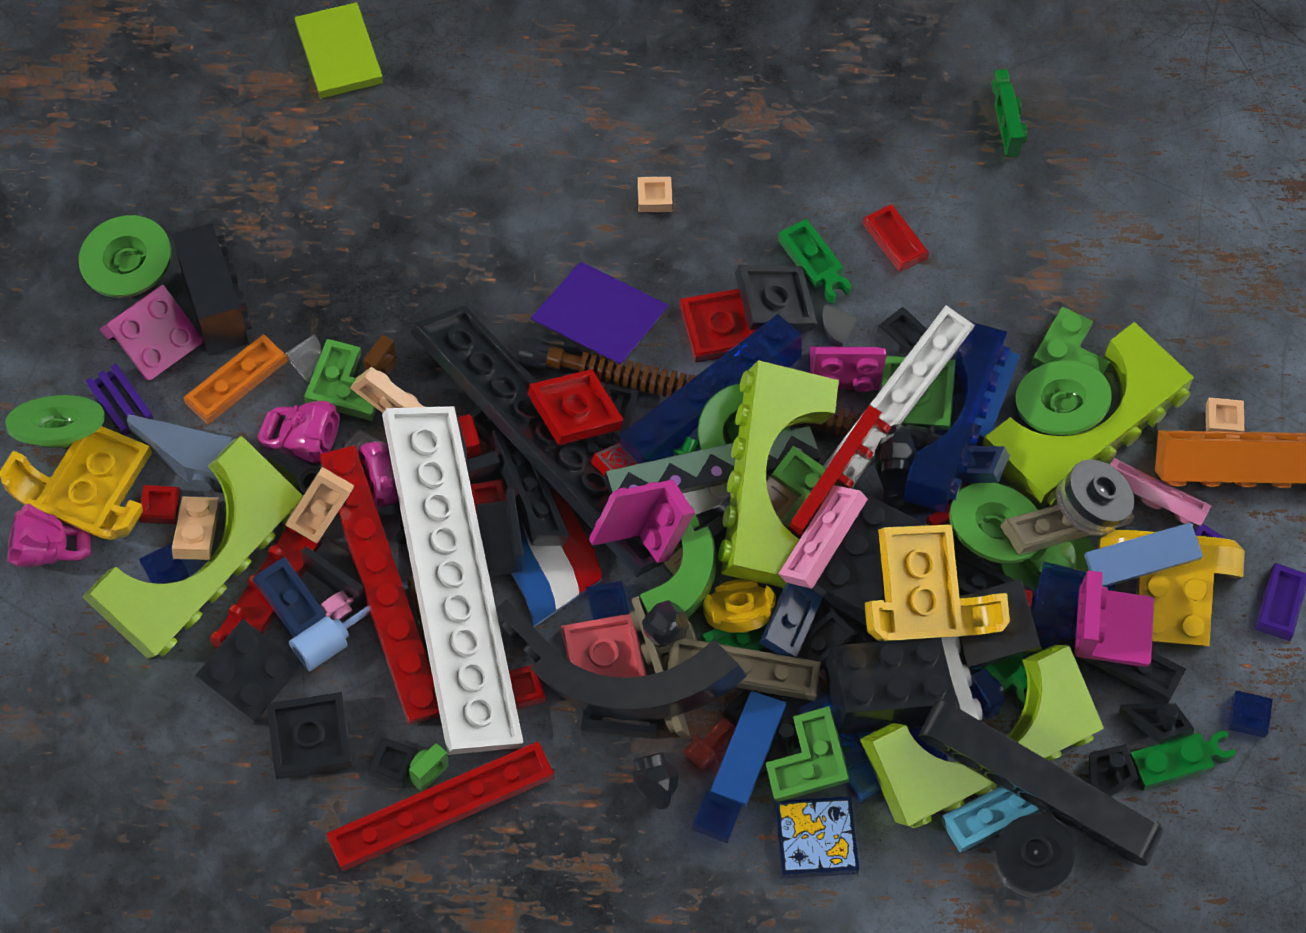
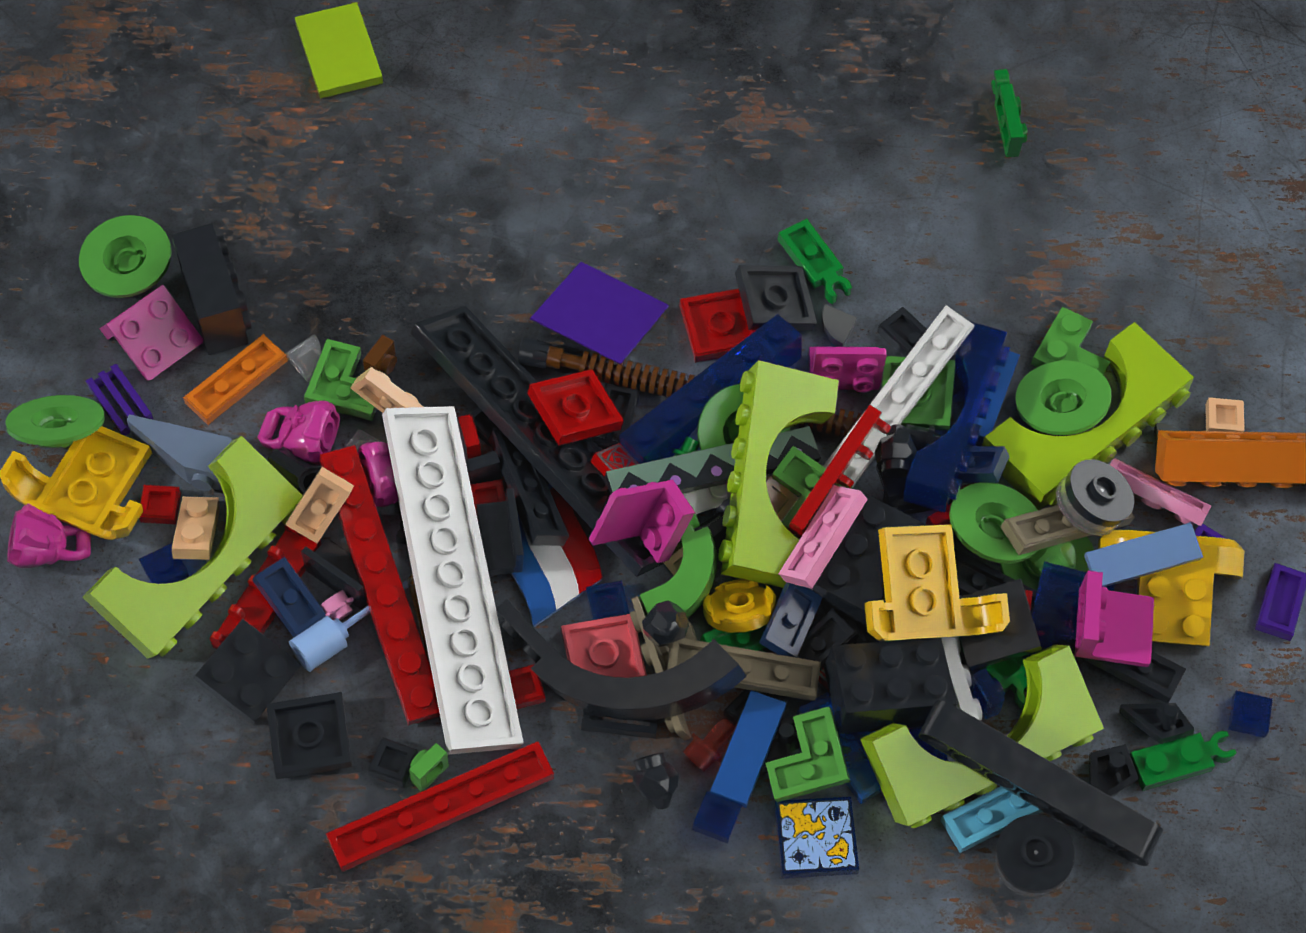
light nougat plate [637,177,672,212] -> none
red tile [863,204,929,273] -> none

